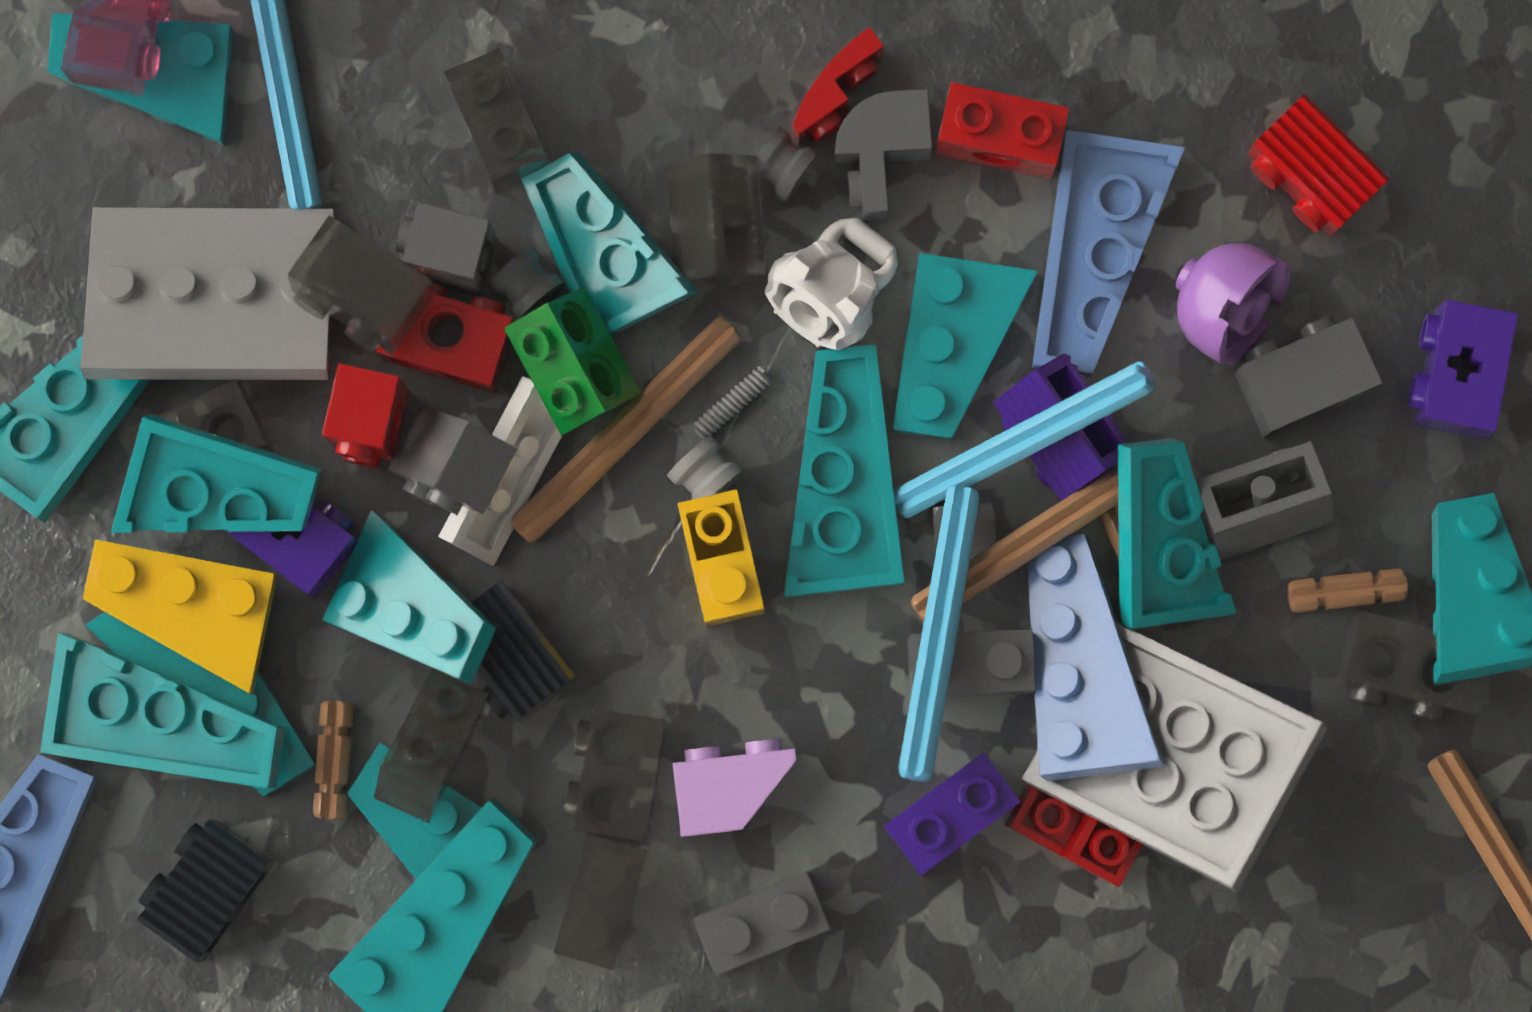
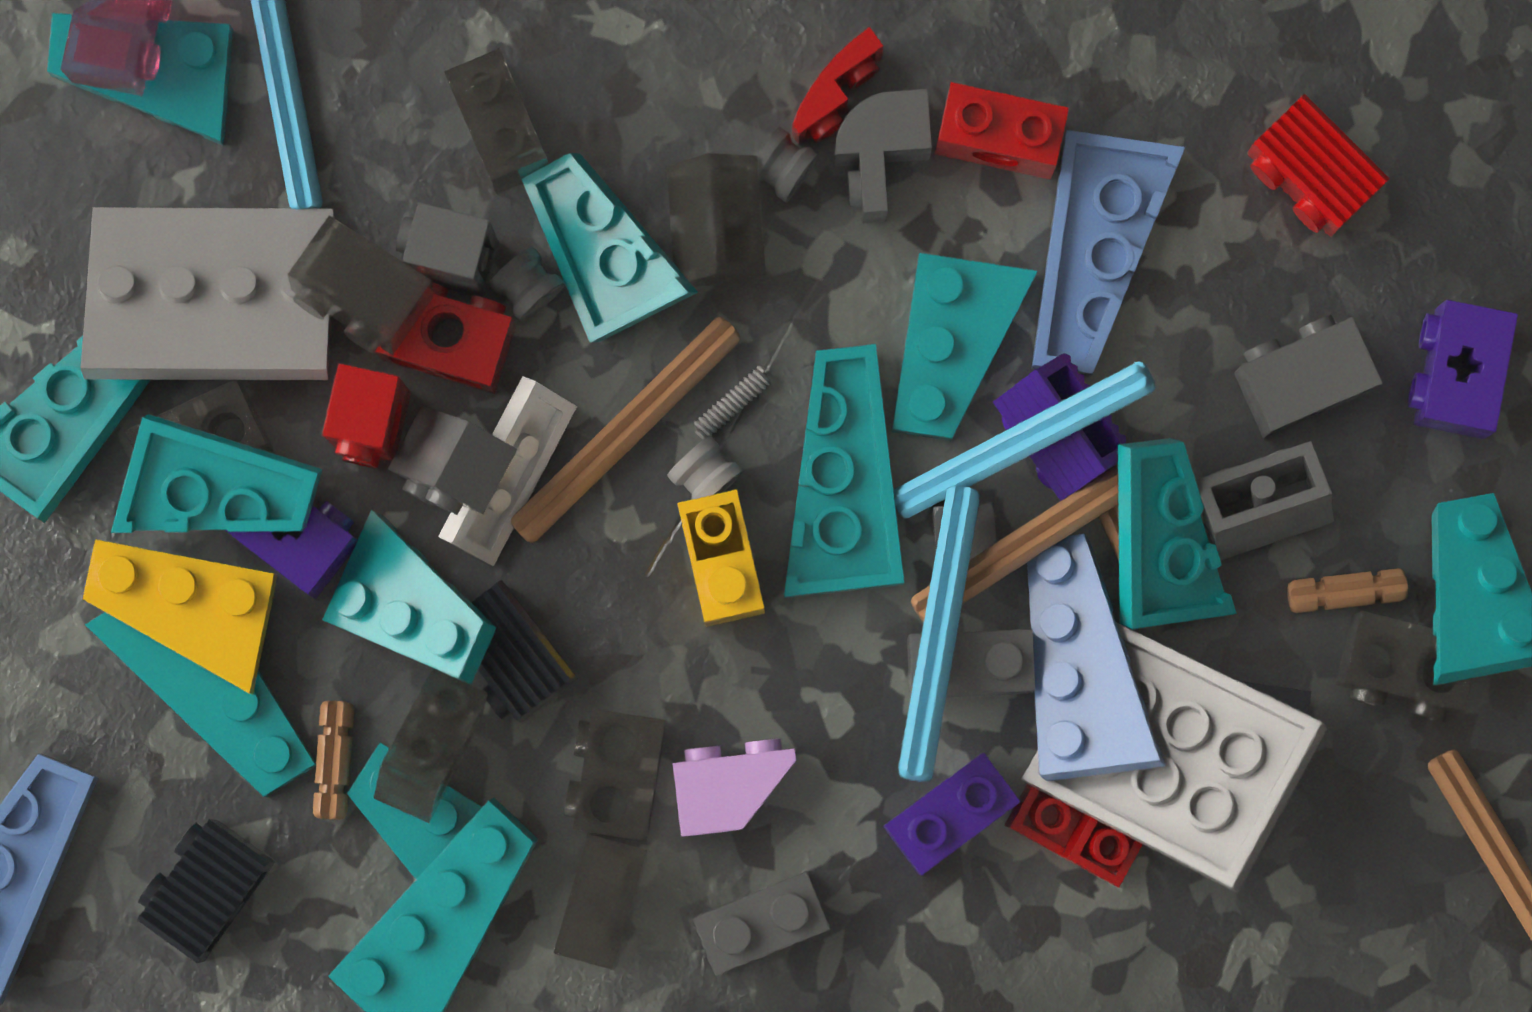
teal wing [40,632,285,789] -> none
green brick [504,287,642,435] -> none
white piece [765,218,898,350] -> none
medium lavender cylinder [1176,243,1290,366] -> none

